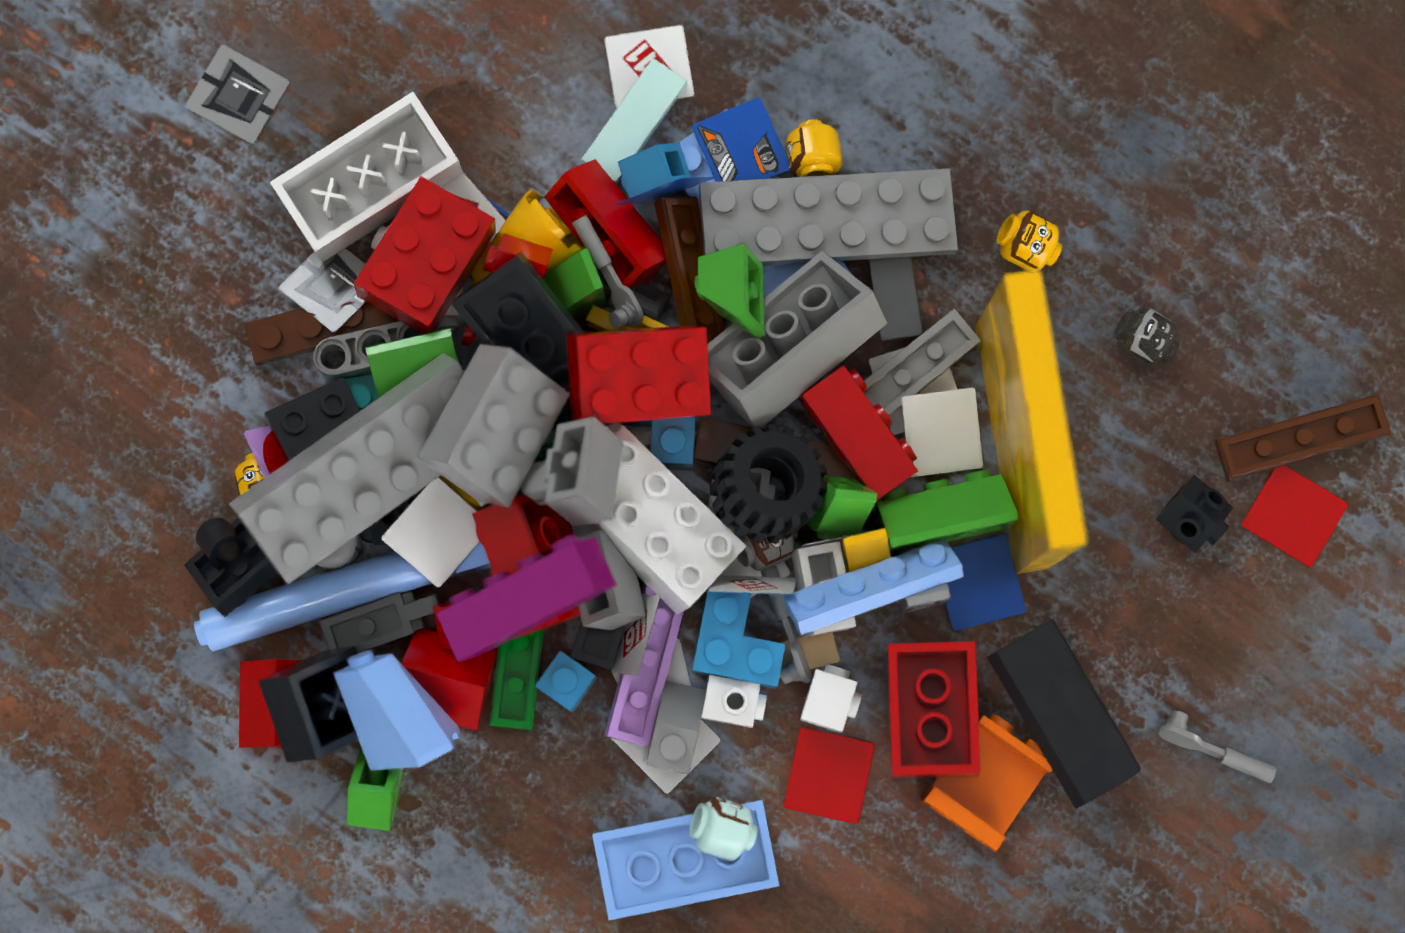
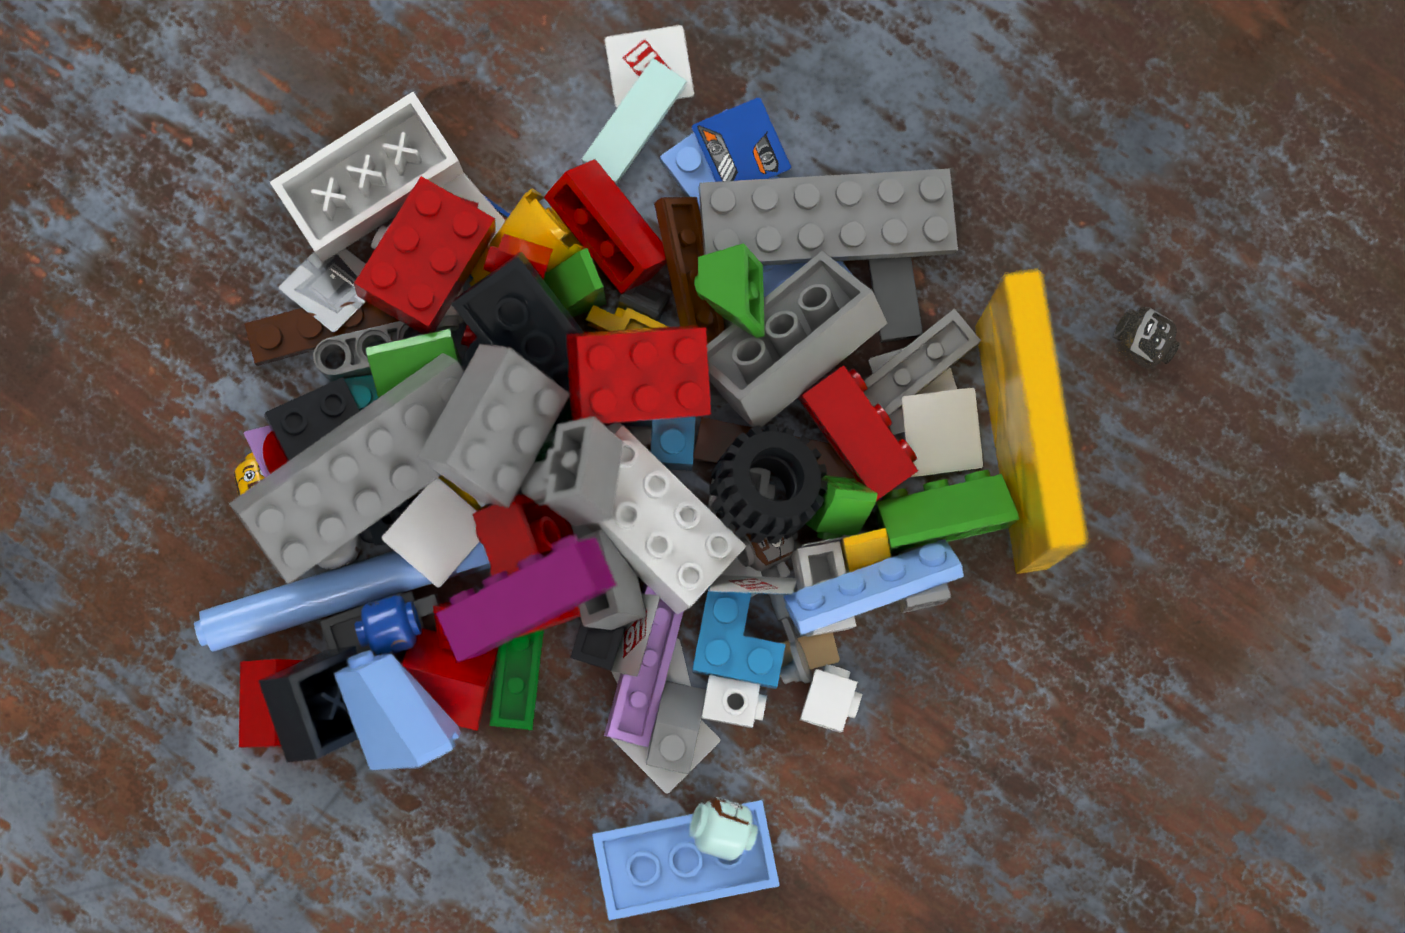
black plate [184,518,277,617] -> none
sticker [185,45,289,144] -> none
bright green slope [347,747,404,831] -> none
dark azure brick [535,651,597,713] -> none
light grey piece [572,215,644,328] -> none
blue sticker [614,177,716,205] -> none
dark azure brick [617,142,691,198] -> none
red sticker [783,727,875,824] -> none
yellow head [786,120,843,177] -> none
red brick [887,641,981,779] -> none
orange panel [921,714,1052,852] -> none
blue sticker [945,534,1026,631] -> none
black piece [987,619,1141,809] -> none
yellow head [996,210,1062,271] -> none
black brick [1156,475,1234,552] -> none
light grey piece [1158,711,1277,783] -> none
reddish brown tile [1214,394,1391,481] -> none
red sticker [1242,465,1348,567] -> none
none -> blue head [355,595,422,656]

